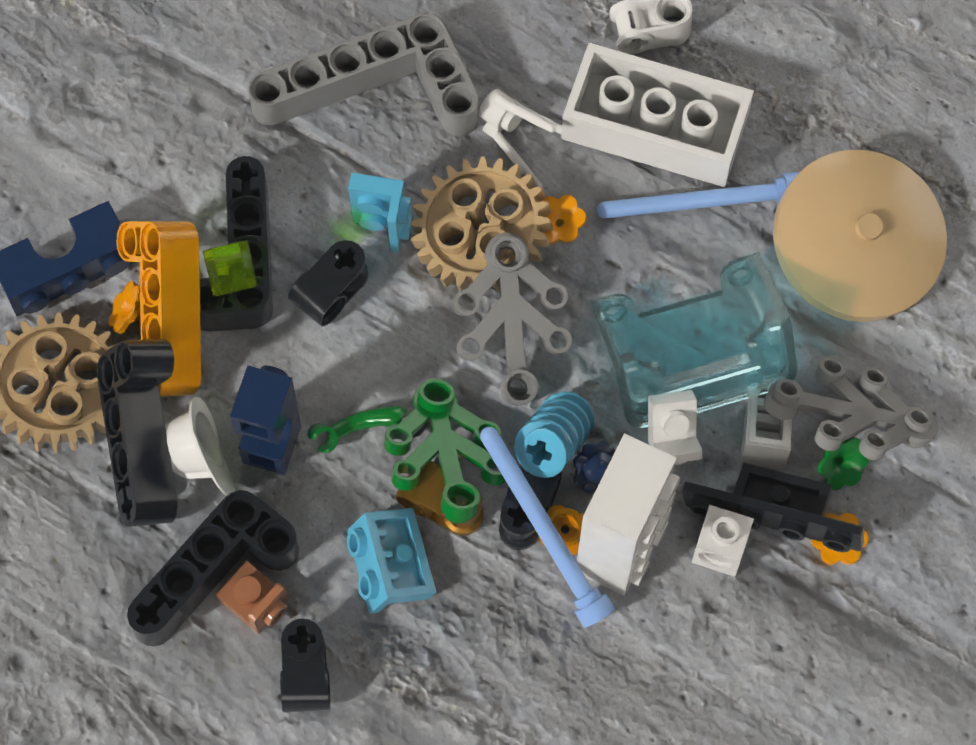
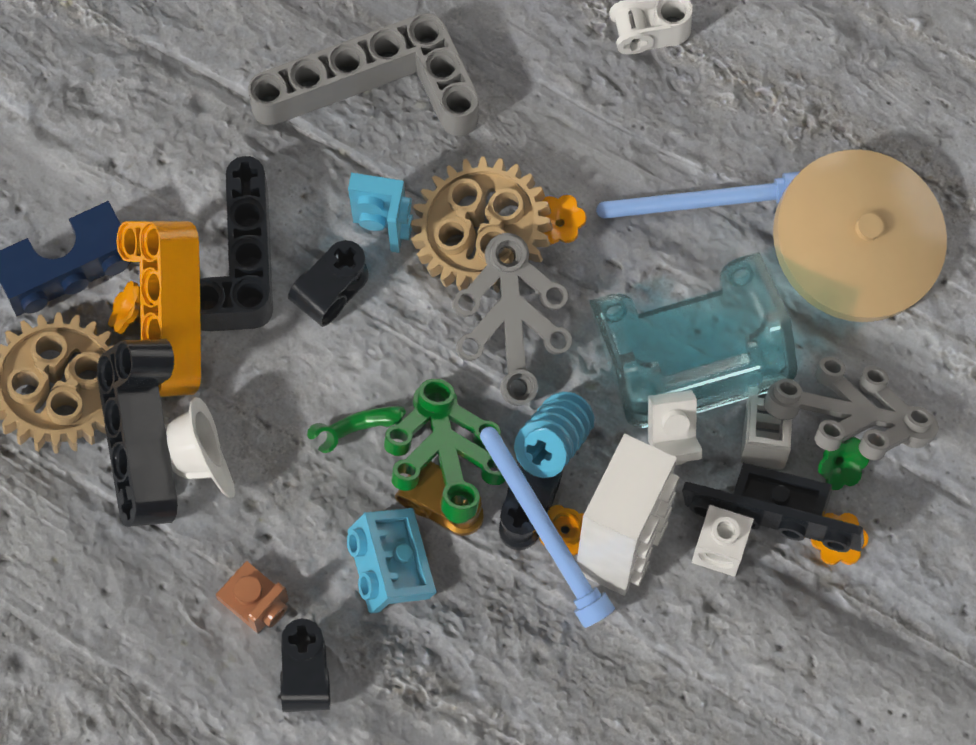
black beam [127,490,299,646] -> none
clear neon green slope [202,241,257,296] -> none
dark blue arch [230,365,301,475] -> none
white plant [478,89,562,188] -> none
white brick [561,43,754,187] -> none
dark blue plant [573,440,616,494] -> none

